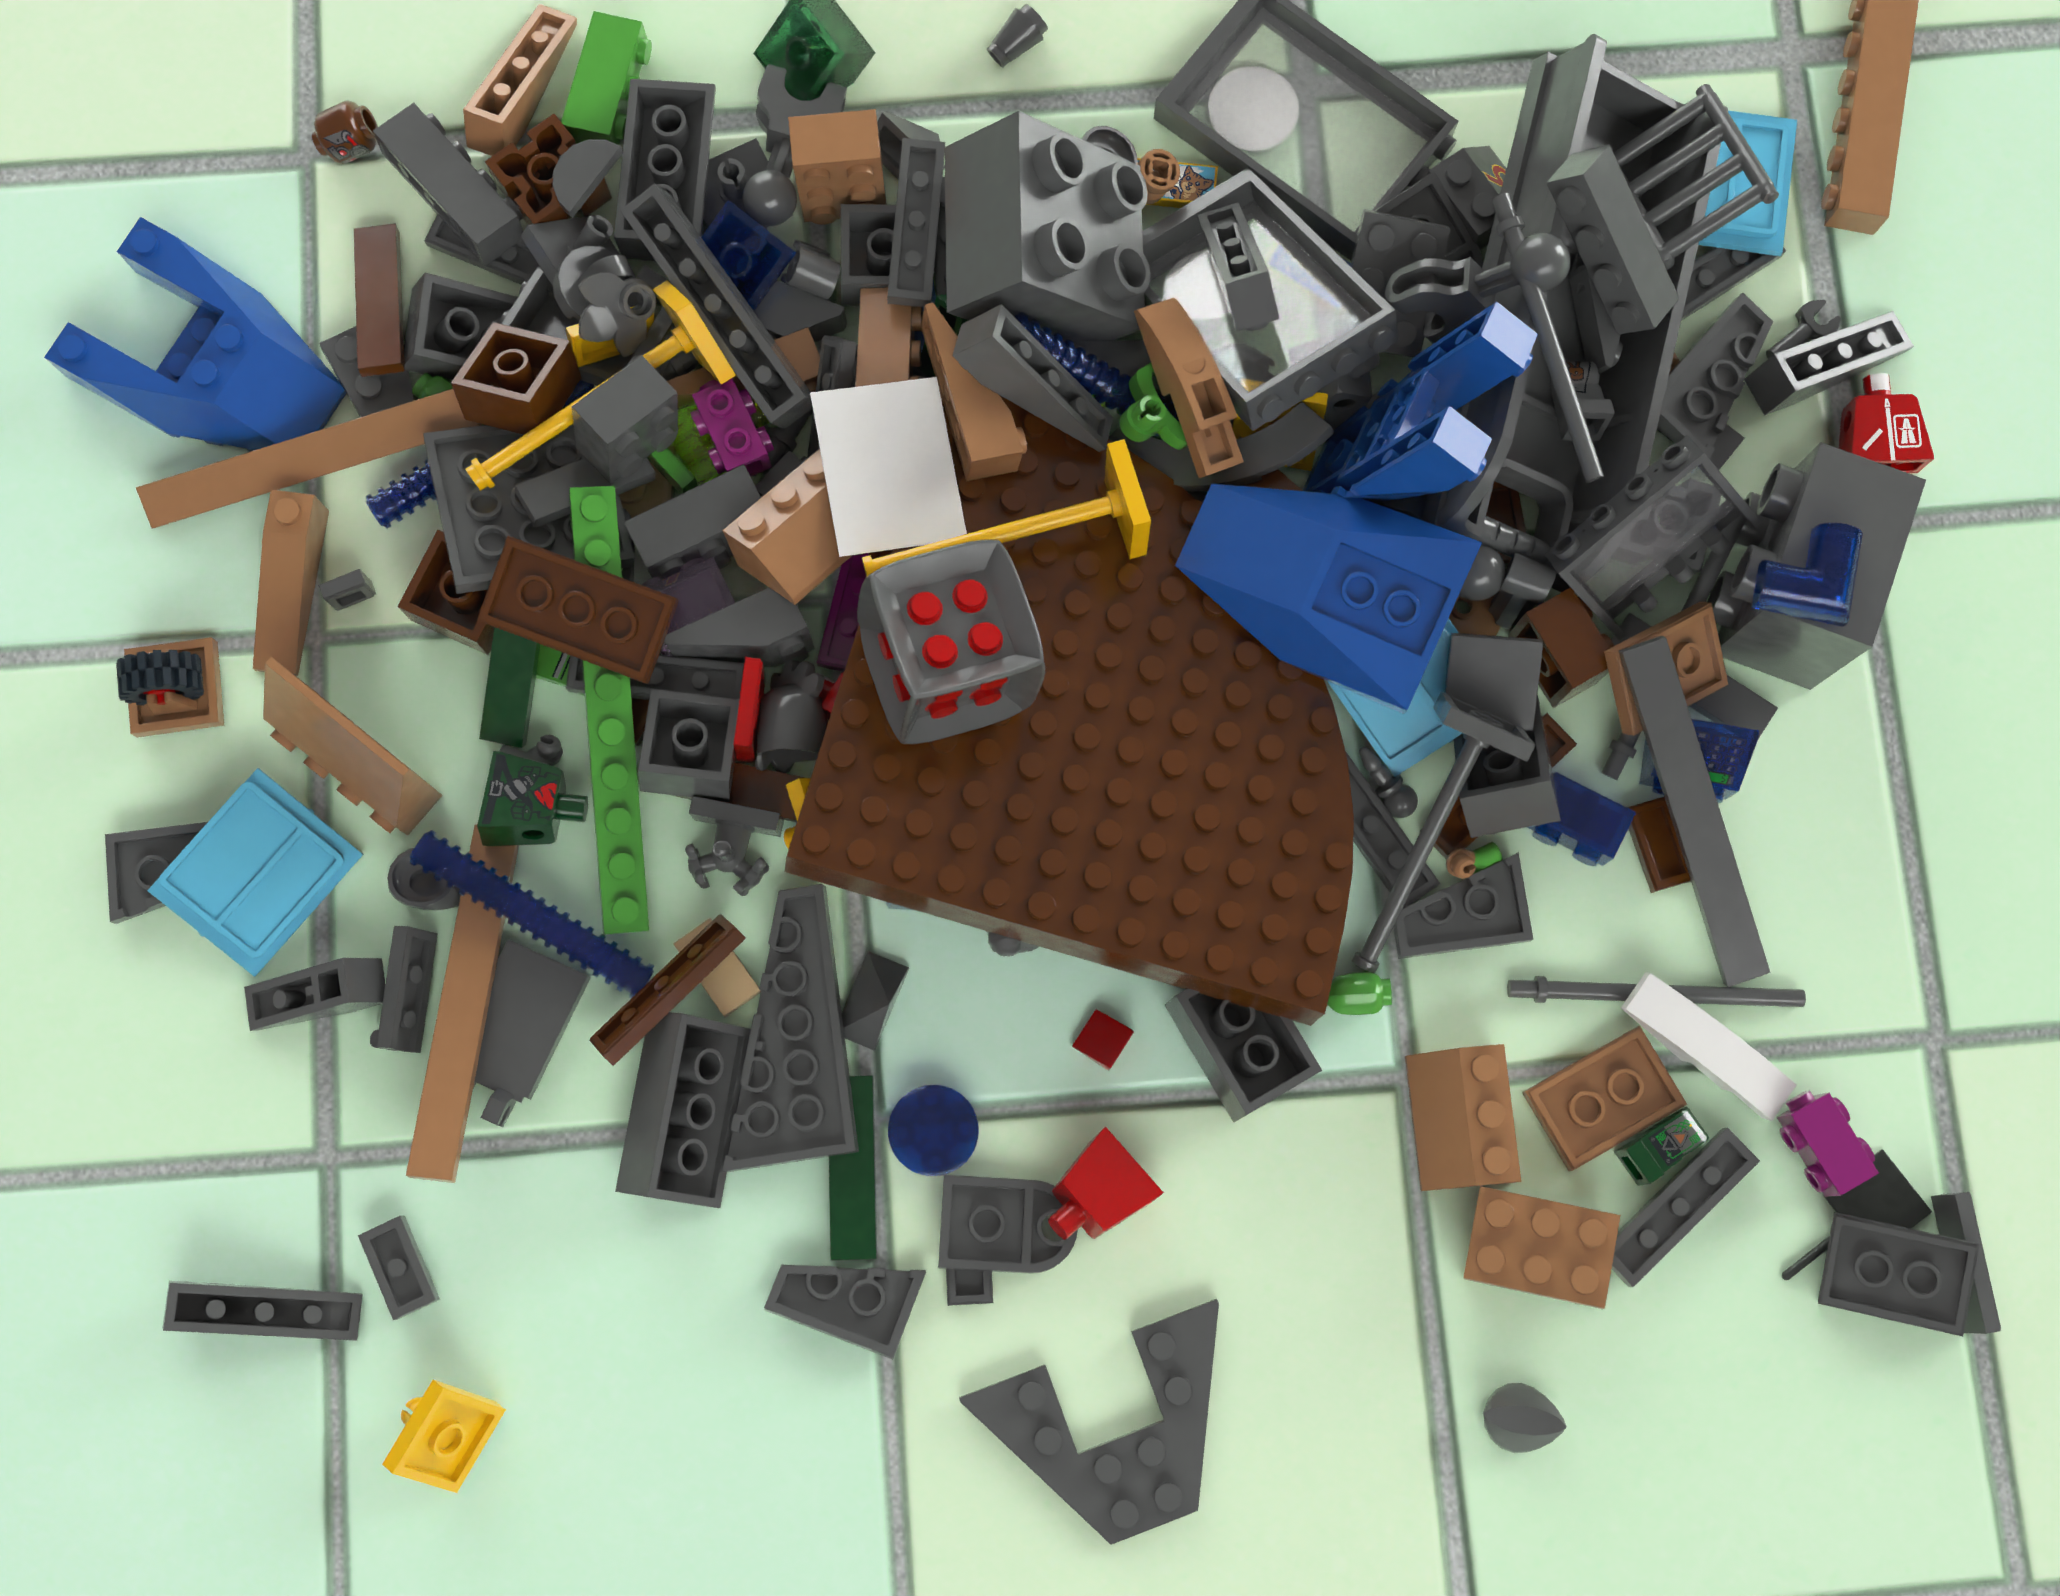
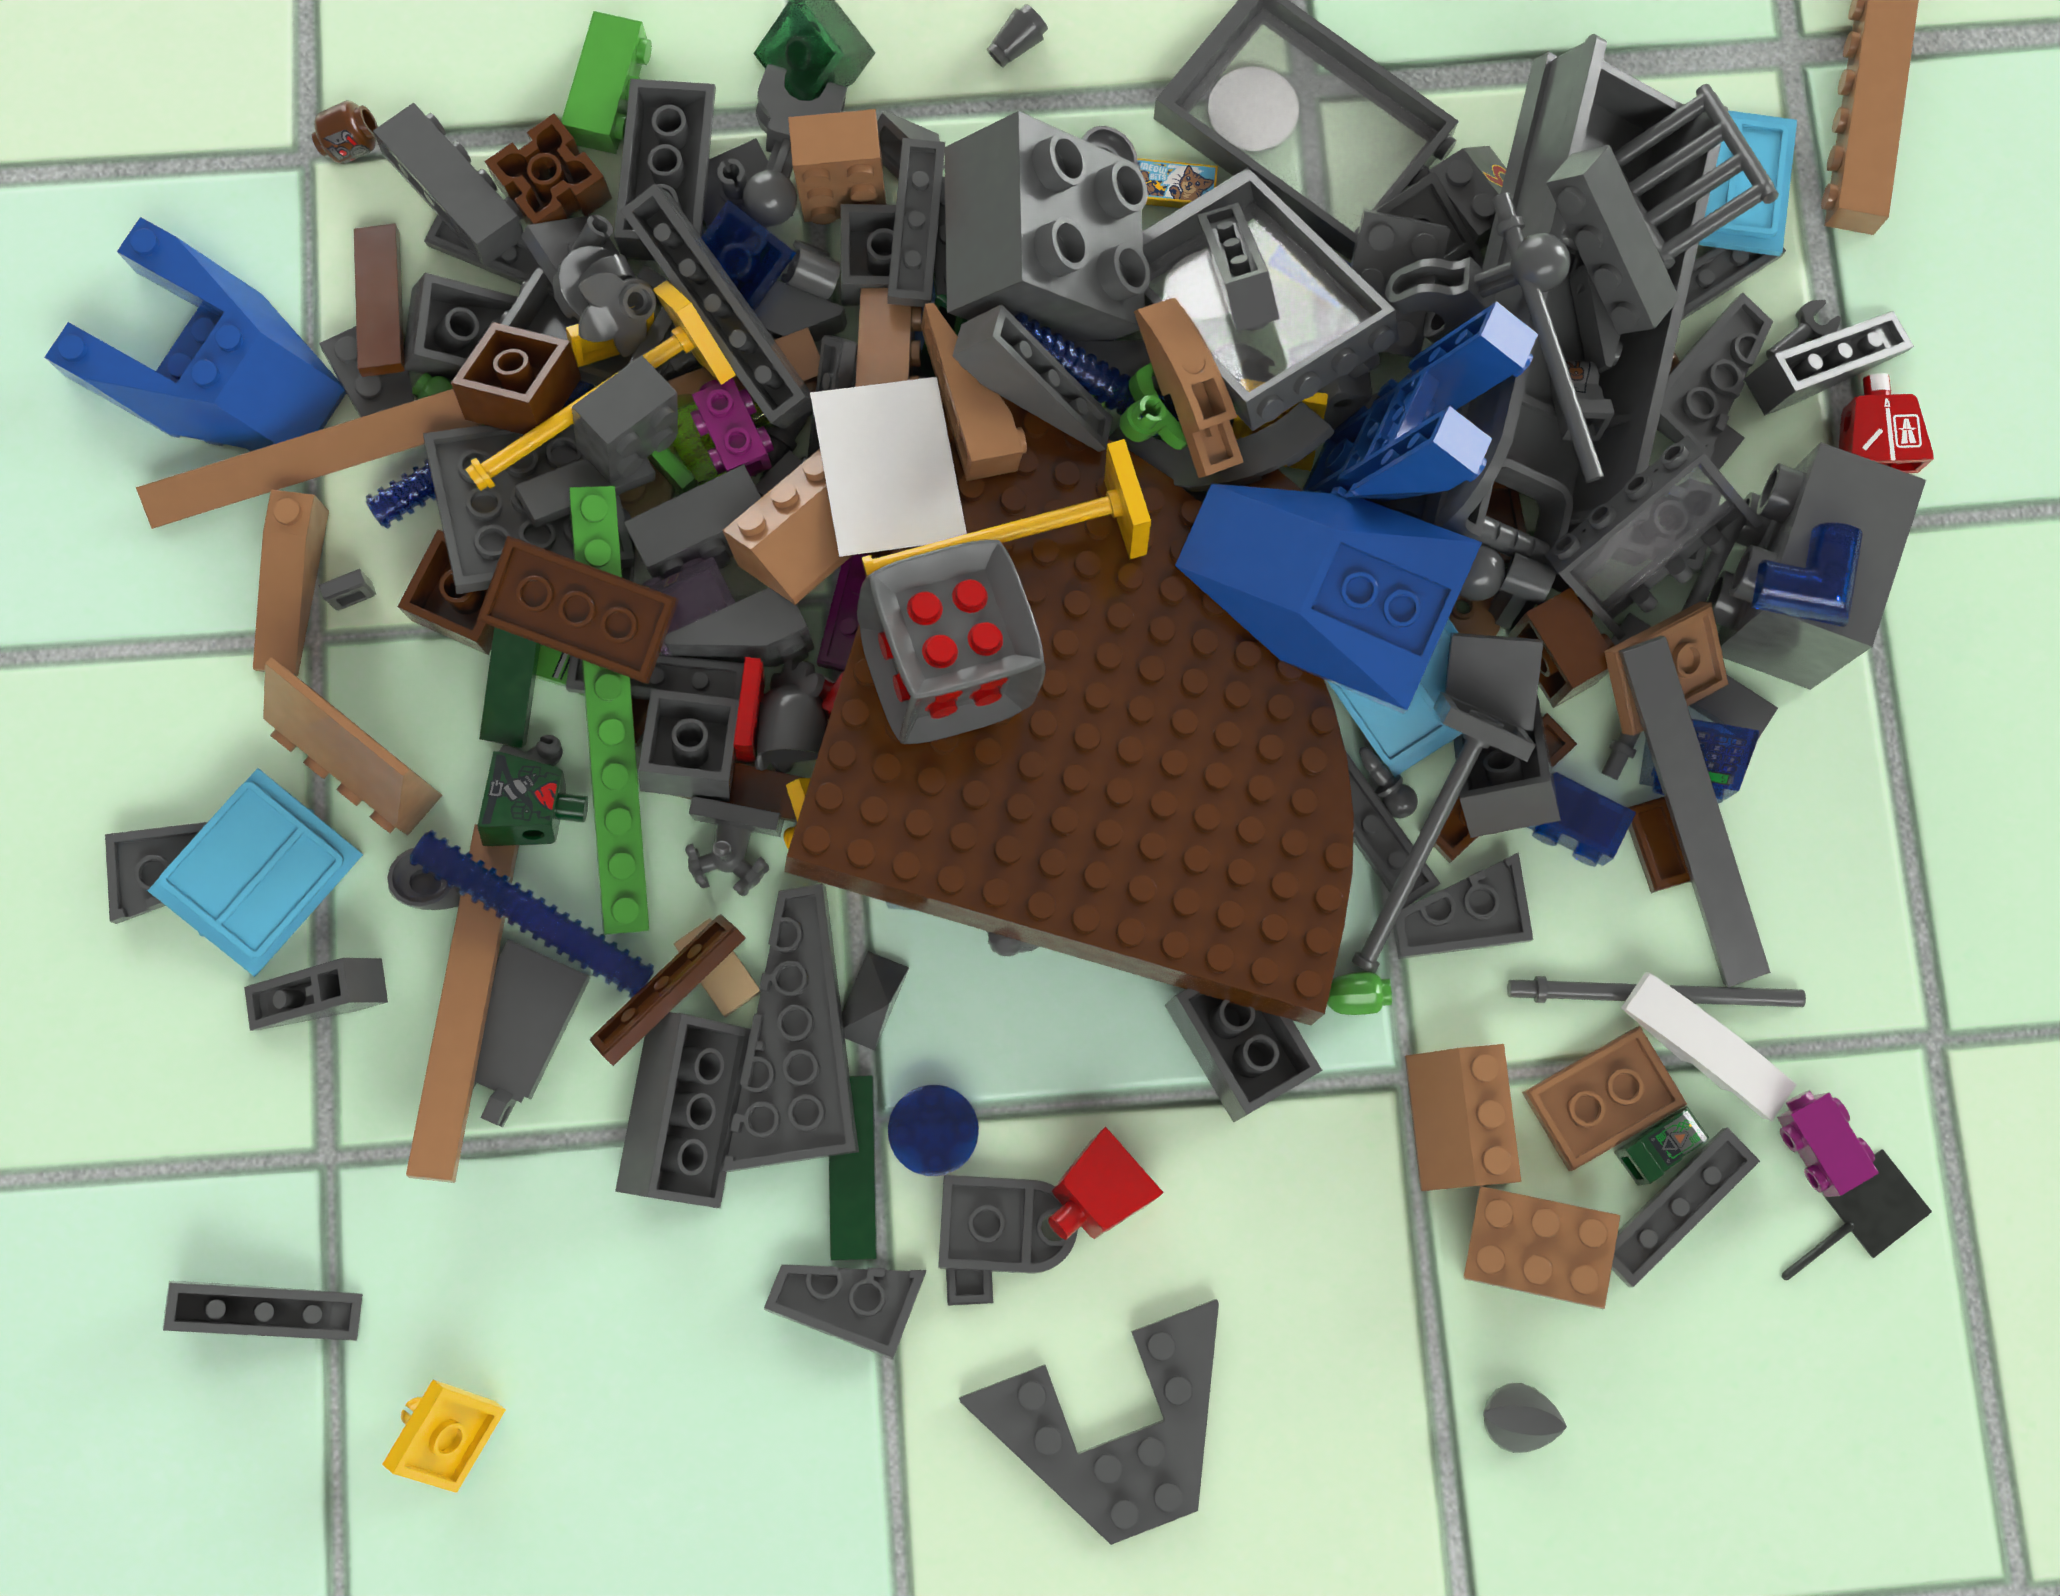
plate [116,637,225,738] -> none
dark grey plate [358,1215,440,1320] -> none
dark grey hinge [370,926,438,1053] -> none
medium nougat slope [463,4,577,156] -> none
dark grey tile [553,139,623,218] -> none
red slope [1072,1009,1135,1071] -> none
medium nougat wheel [1136,149,1180,204] -> none
arm [1446,842,1503,879] -> none
dark grey tile [1818,1212,1980,1337] -> none
dark grey tile [1931,1192,2001,1334] -> none

